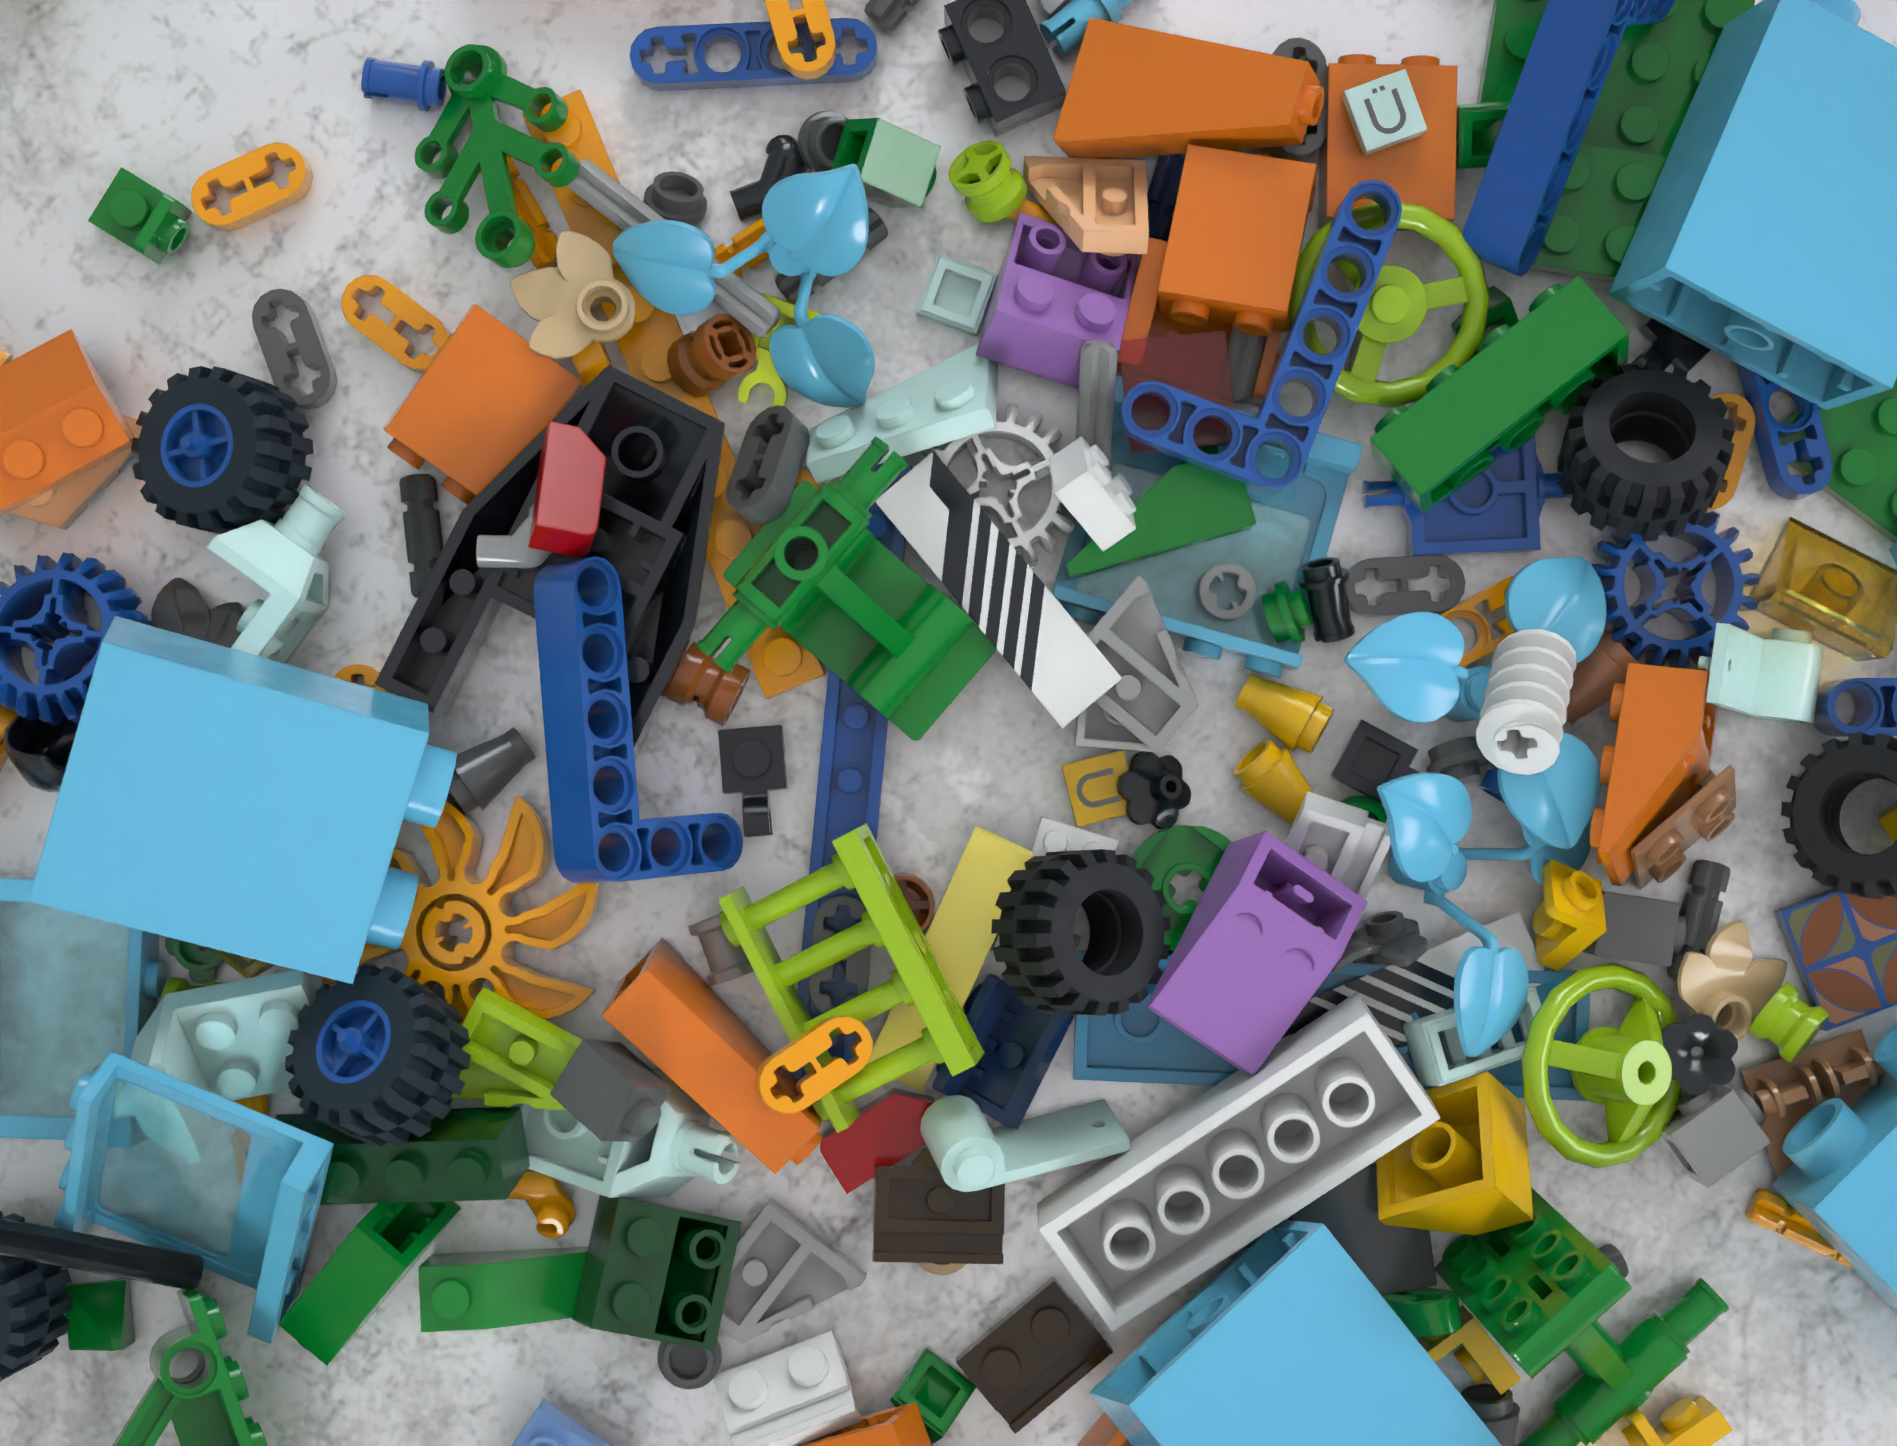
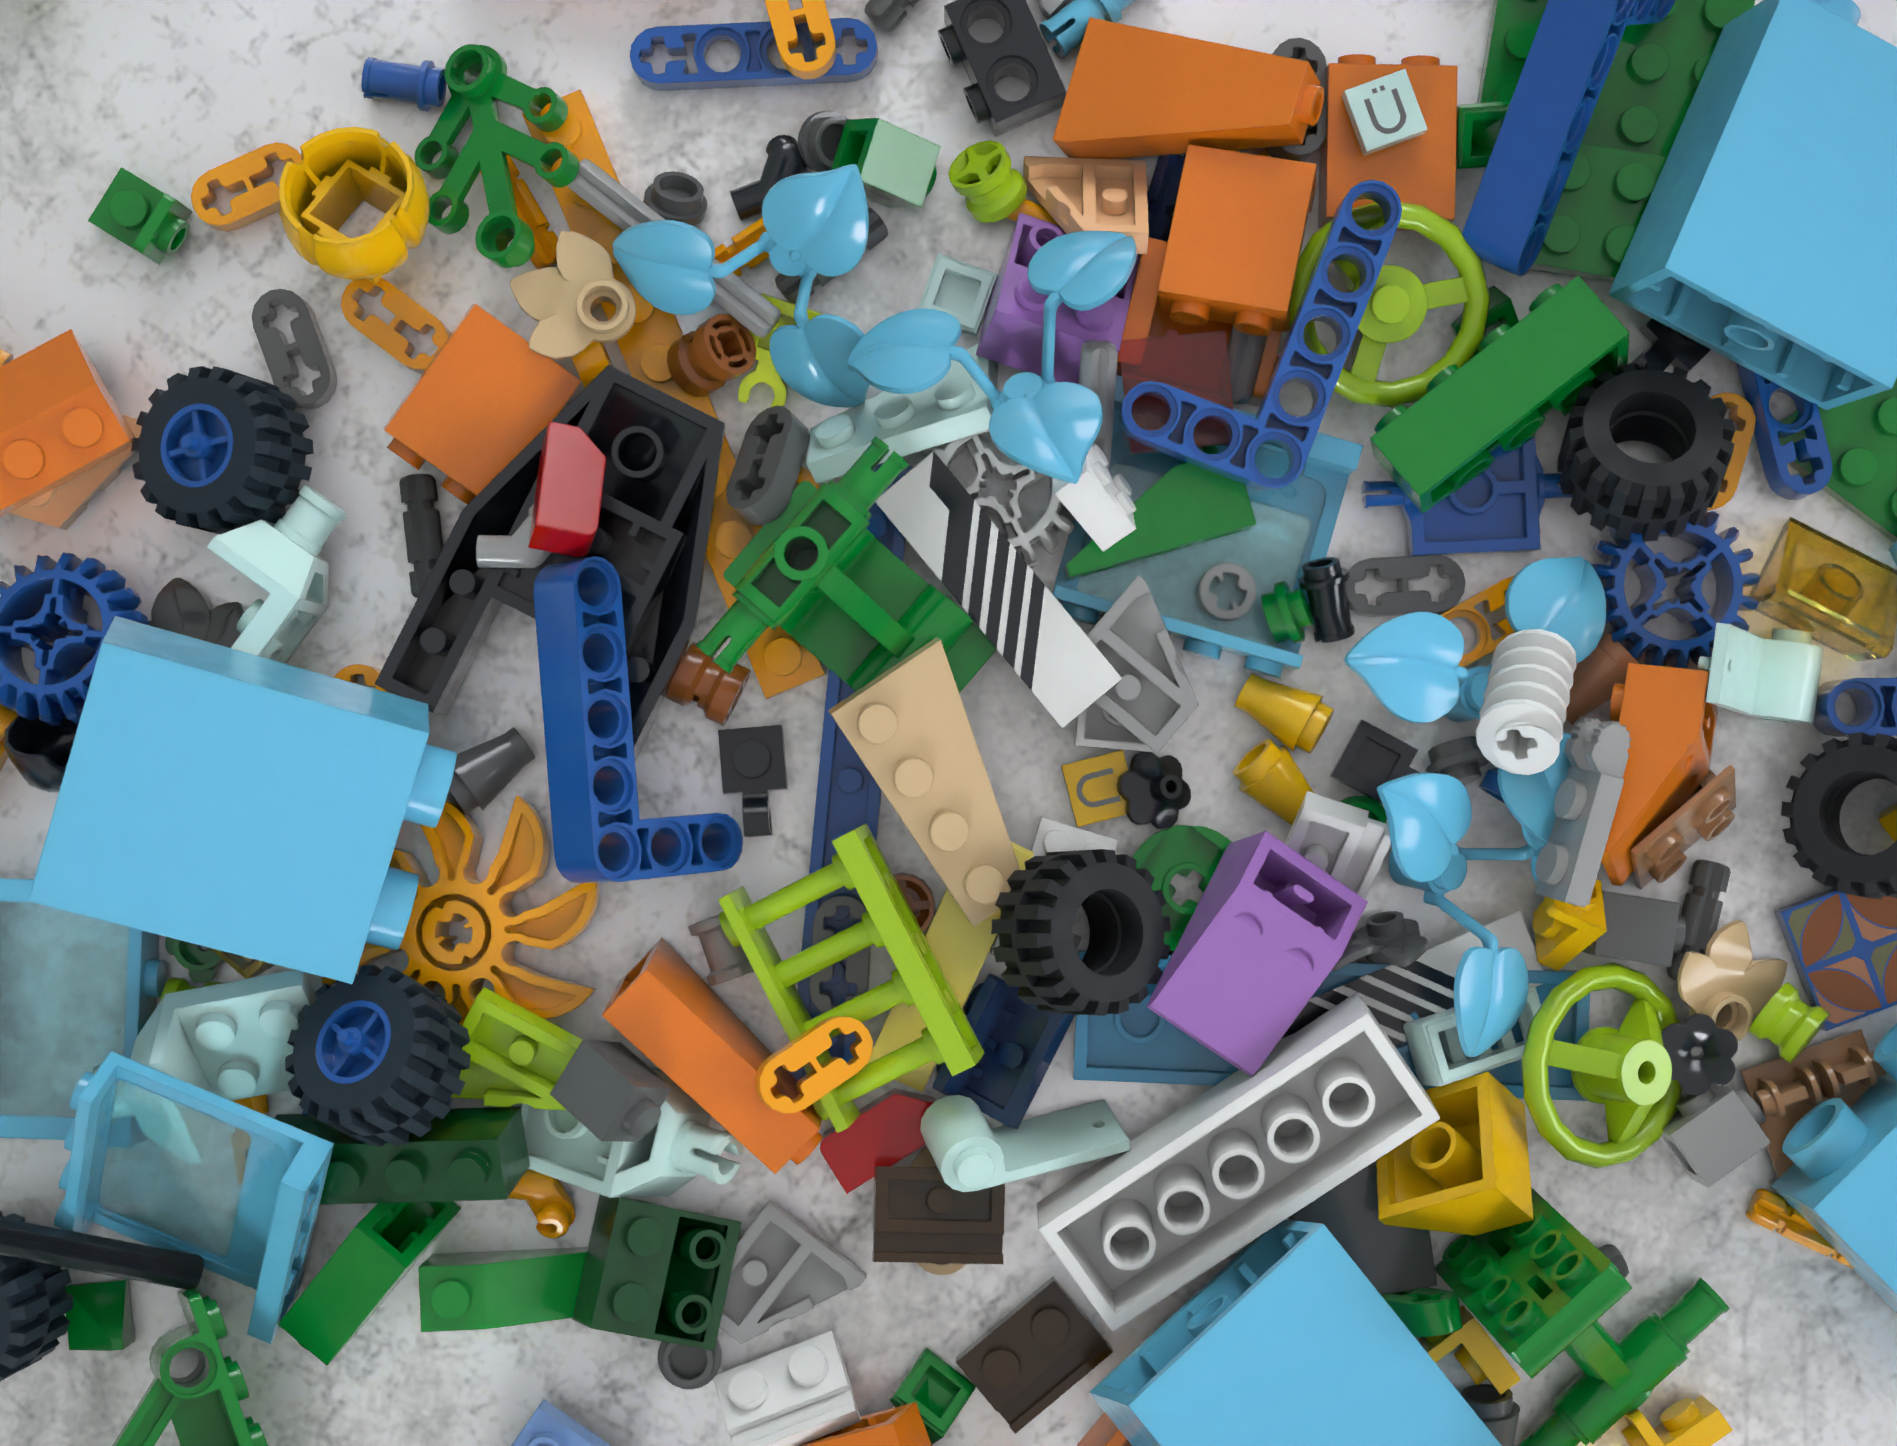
none -> yellow piece [279,127,429,285]
none -> tan wing [828,637,1020,927]
none -> medium azure plant [847,231,1137,484]
none -> light grey hinge [1533,717,1632,908]

